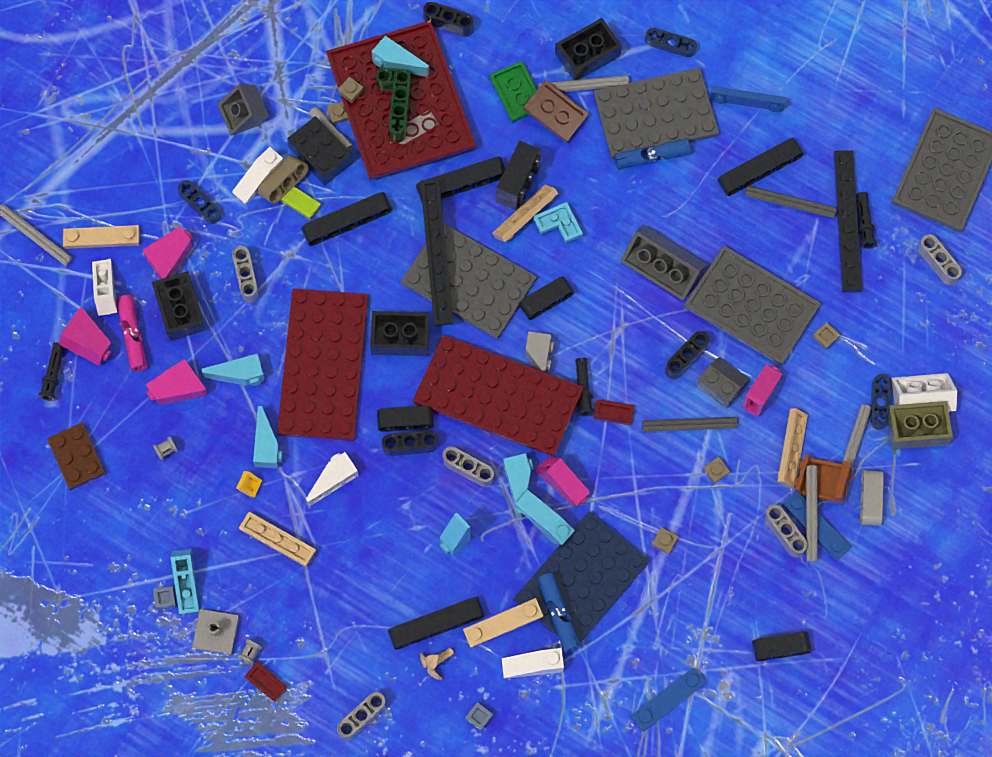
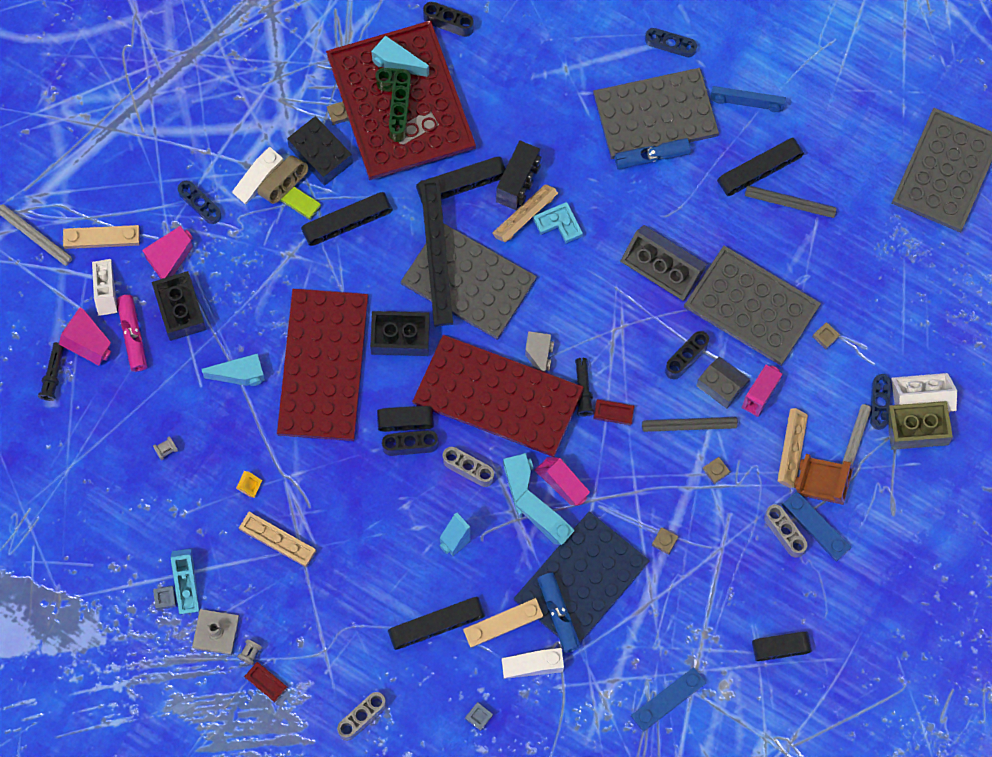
reddish brown plate [47,422,106,491] -> none
dark pink slope [146,359,208,405] -> none
dark grey slope [217,84,269,135] -> none
light grey beam [232,246,259,303] -> none
medium azure slope [253,406,283,468] -> none
white slope [306,452,358,507] -> none
light grey piece [309,107,353,151] -> none
dark tan plate [337,77,364,103] -> none
tan plant [420,648,454,680] -> none
green tile [489,61,537,123] -> none
black beam [518,276,575,320] -> none
reddish brown plate [523,80,588,143] -> none
light grey axle [538,75,629,92] -> none
black brick [555,18,622,80] -> none
light grey axle [806,465,817,562] -> none
black plate [834,150,862,293] -> none
black pin [856,192,877,249] -> none
light grey beam [860,470,883,526] -> none
light grey beam [918,234,962,286] -> none

